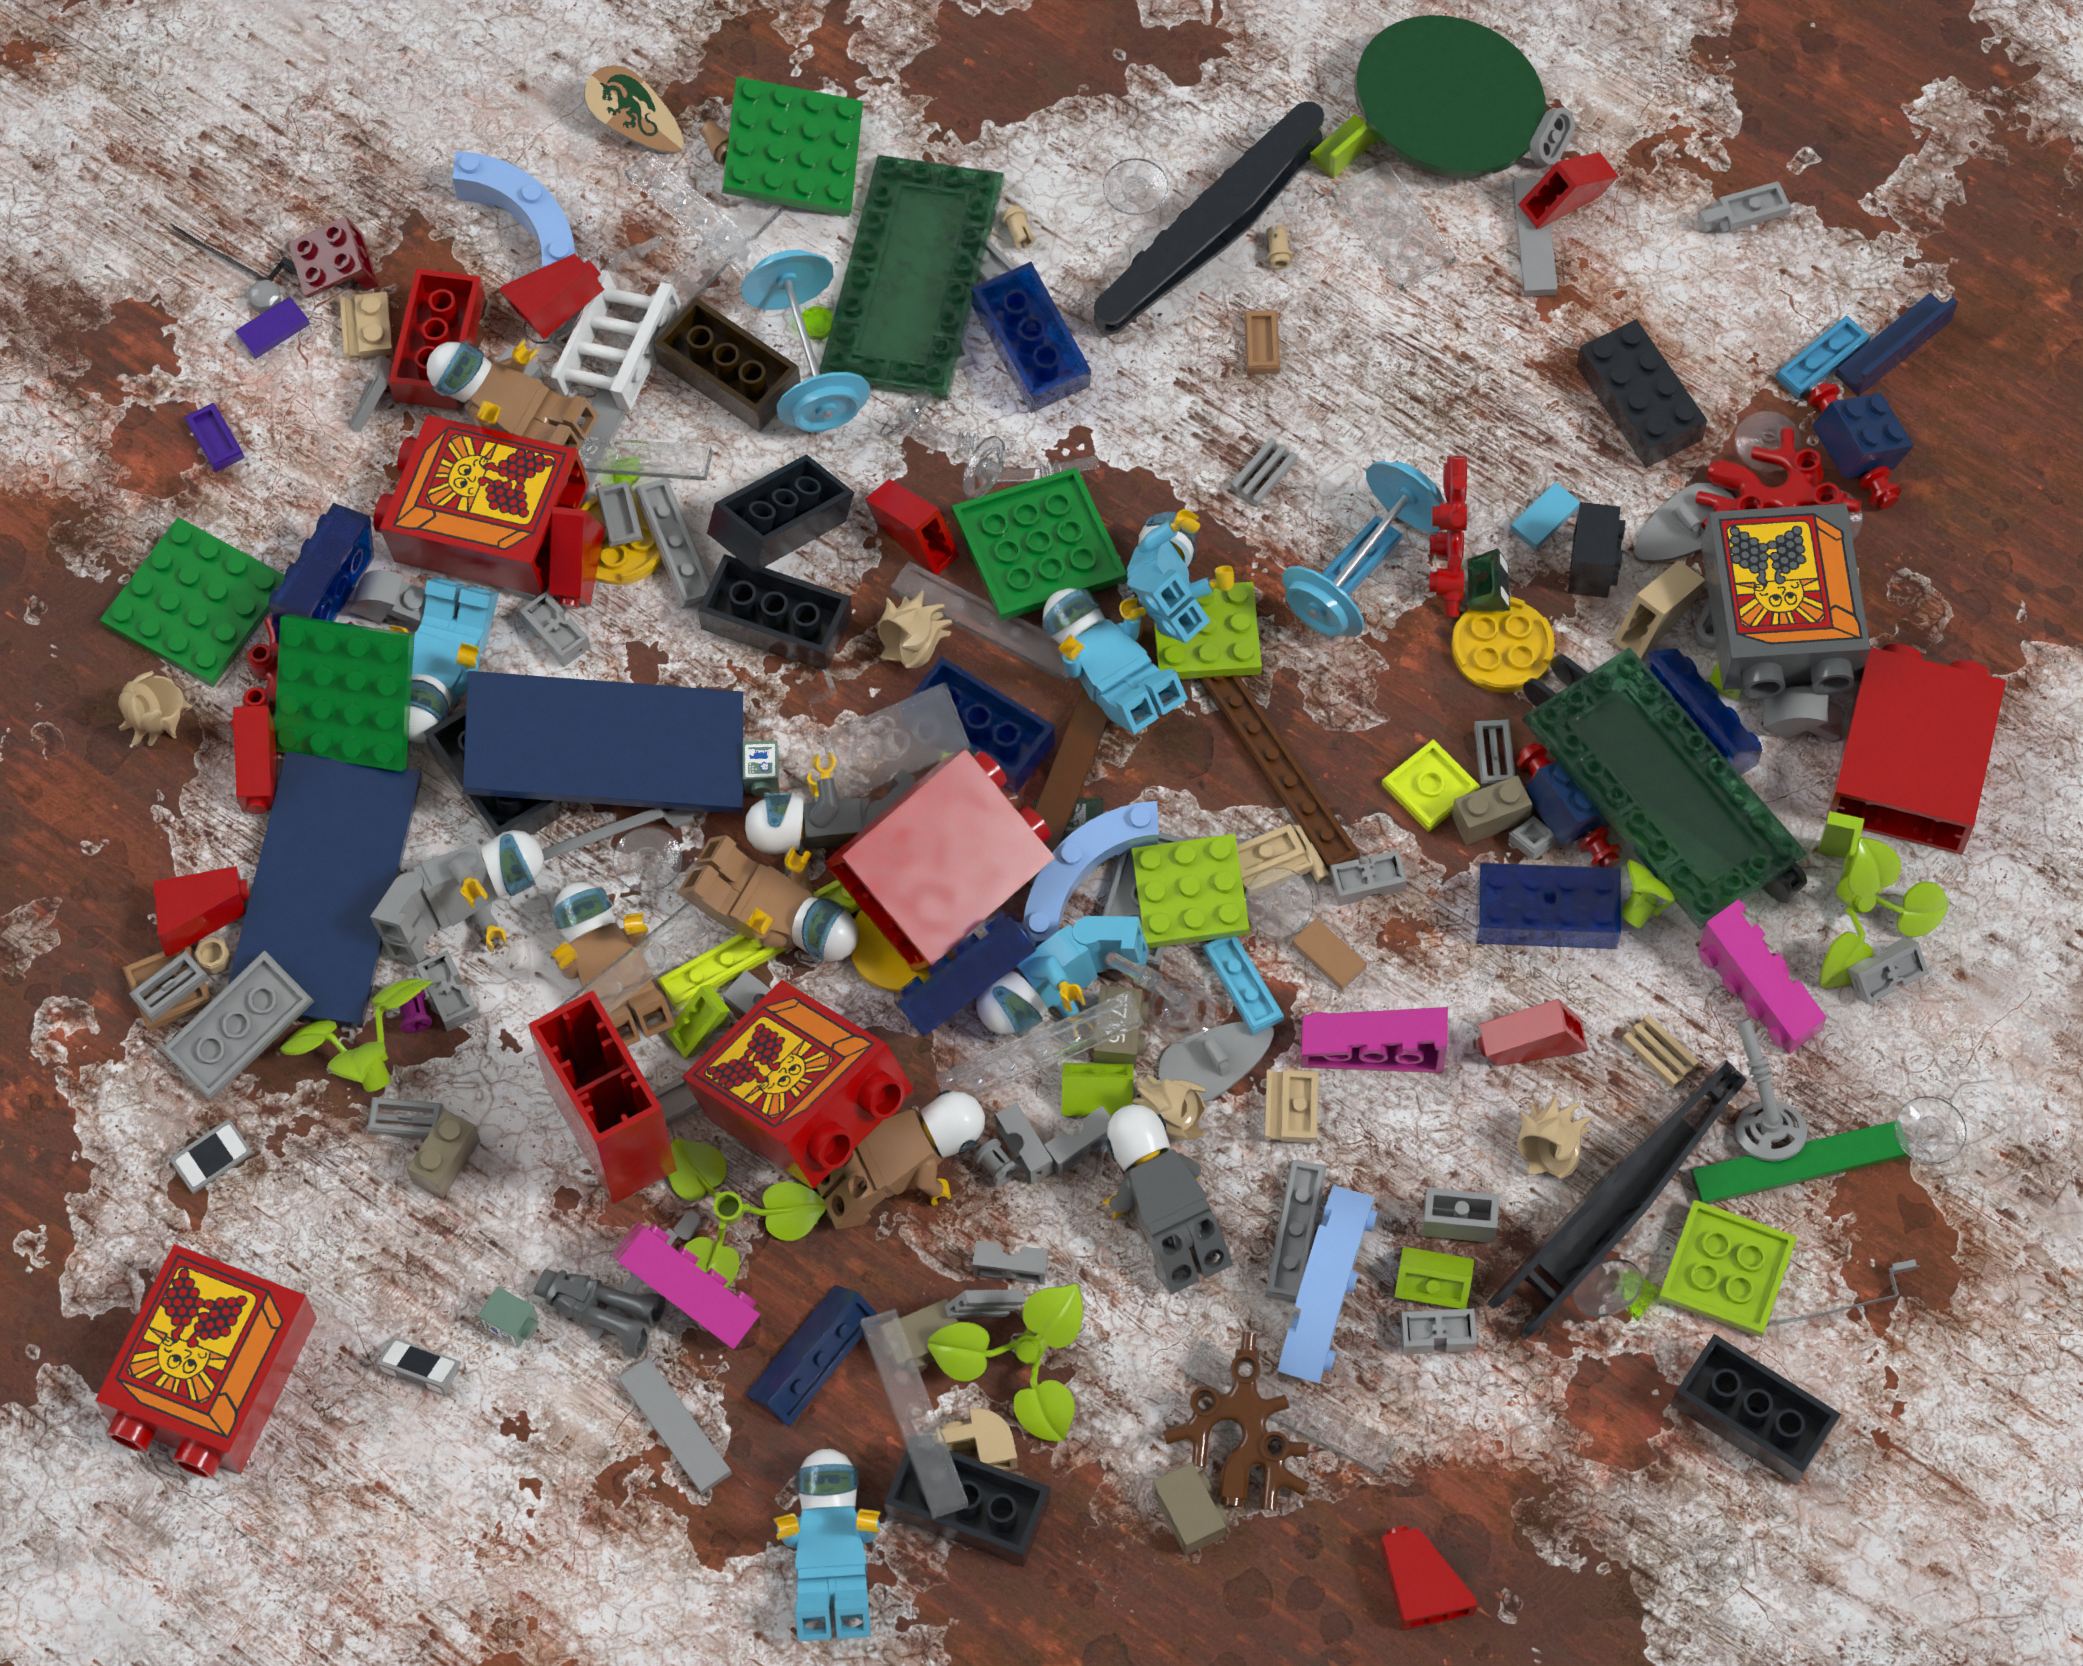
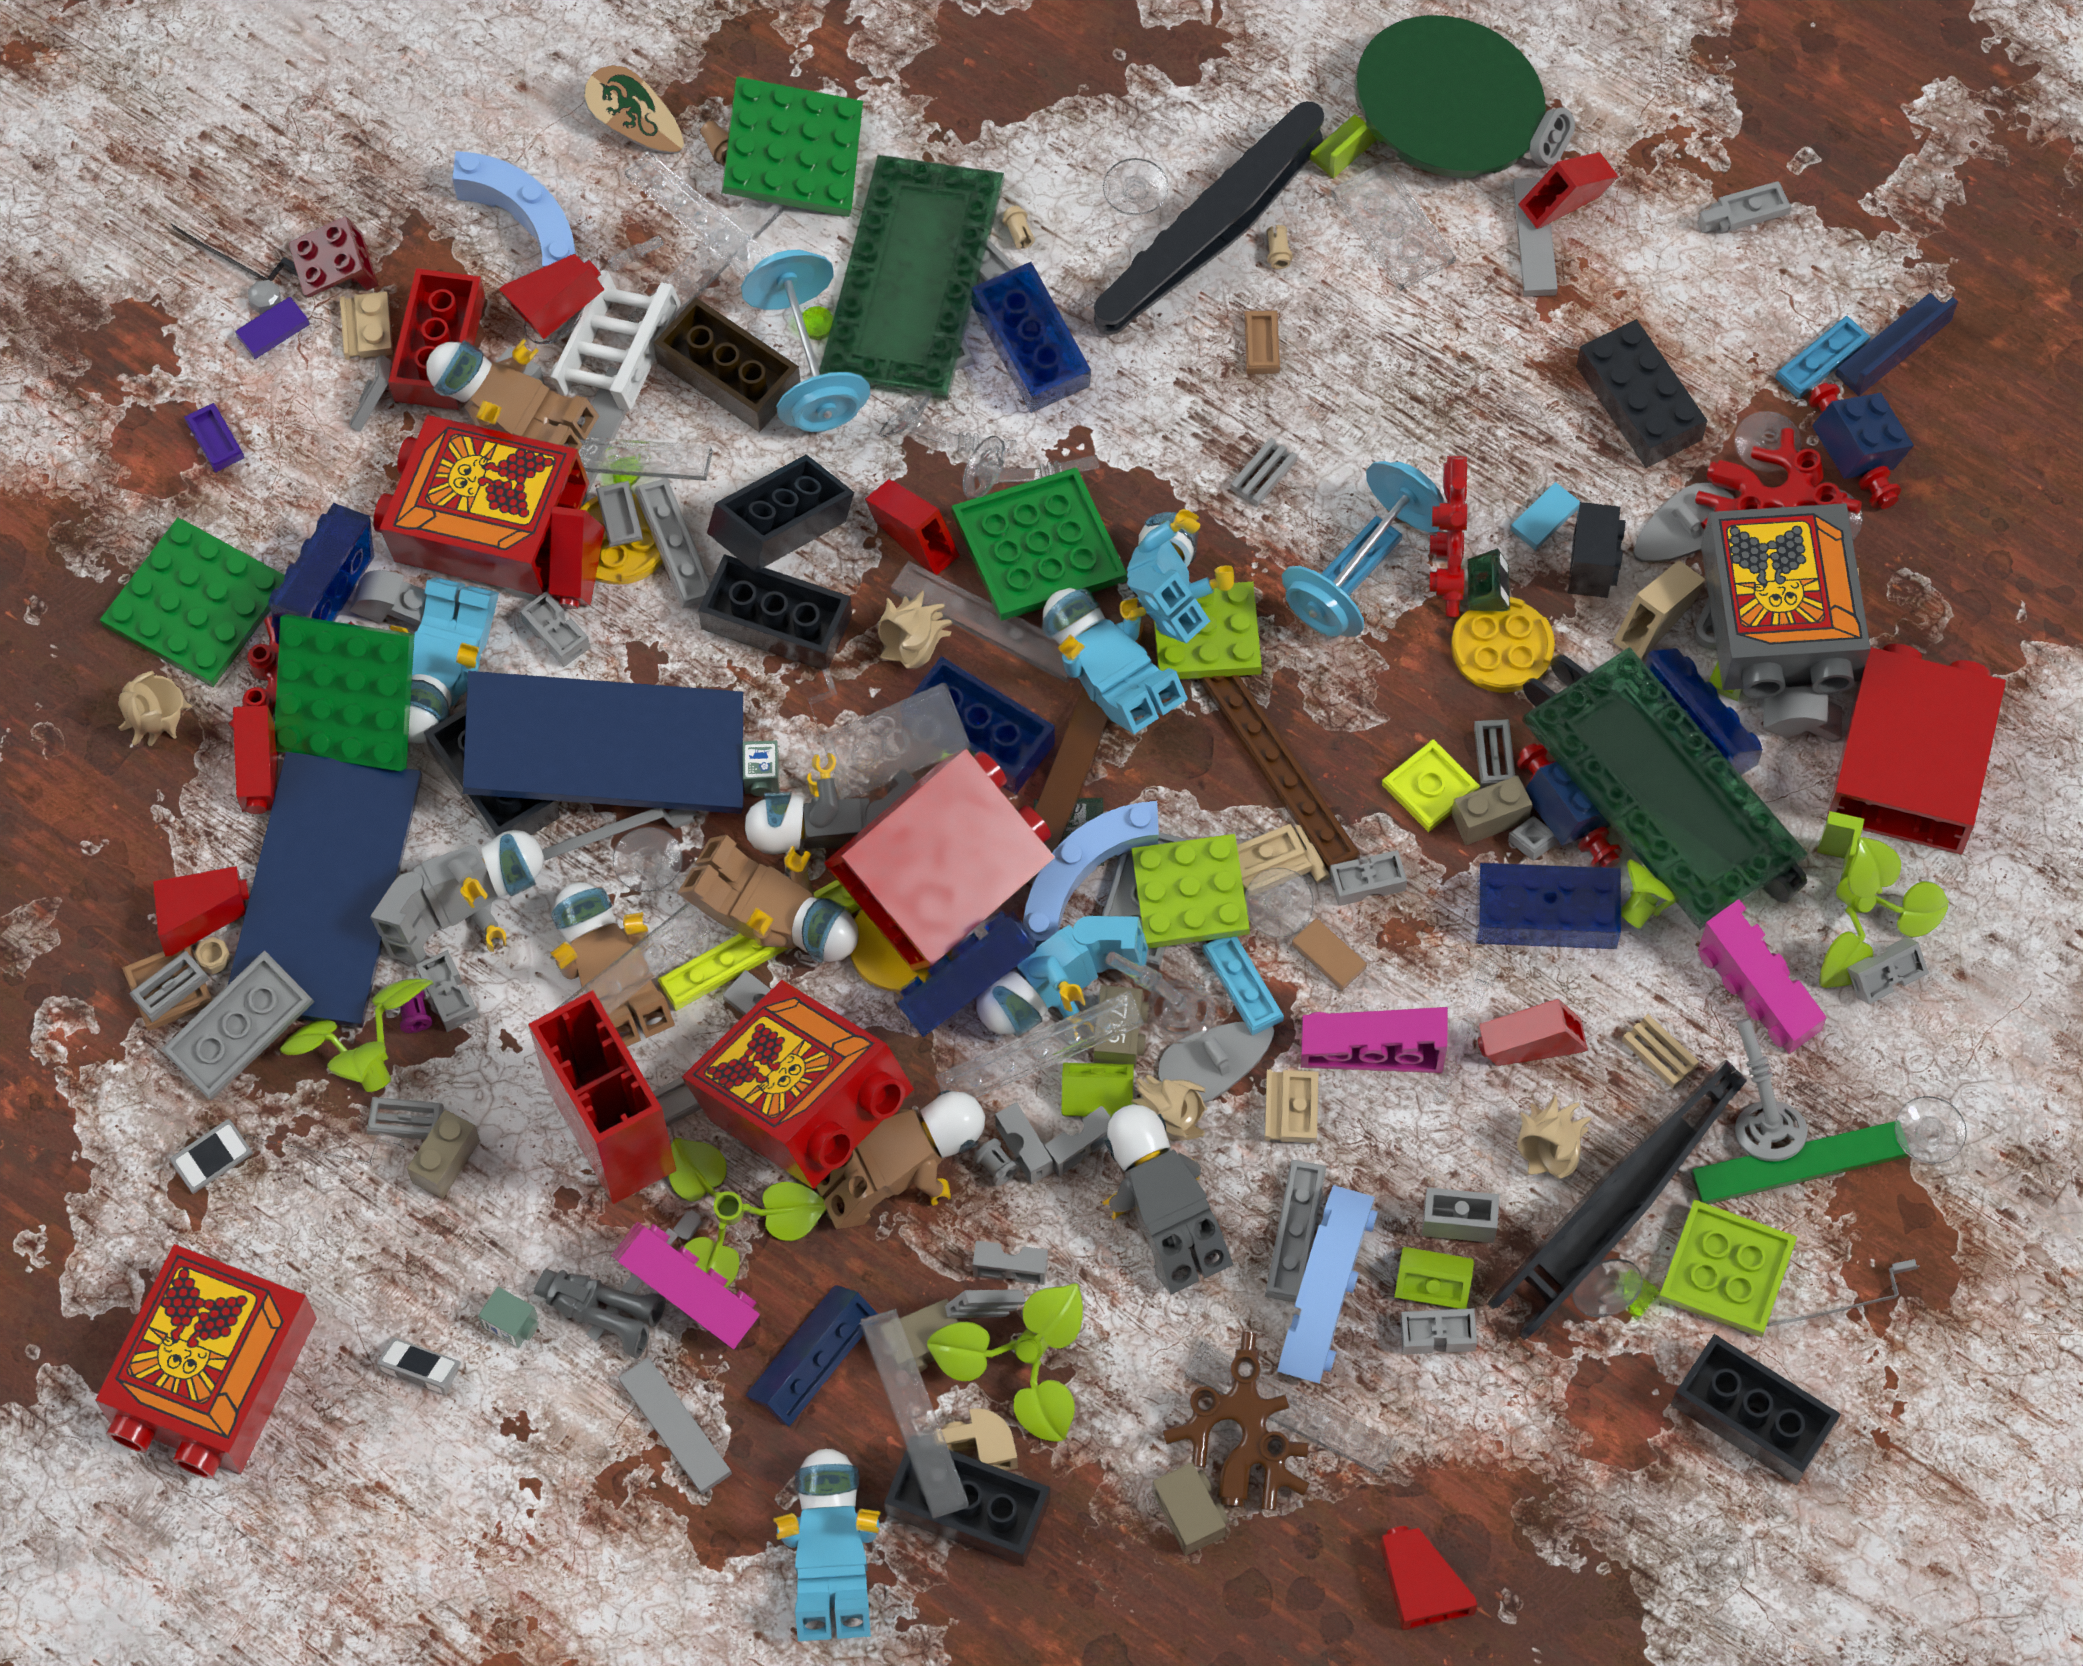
lime tile [665,984,730,1059] -> none

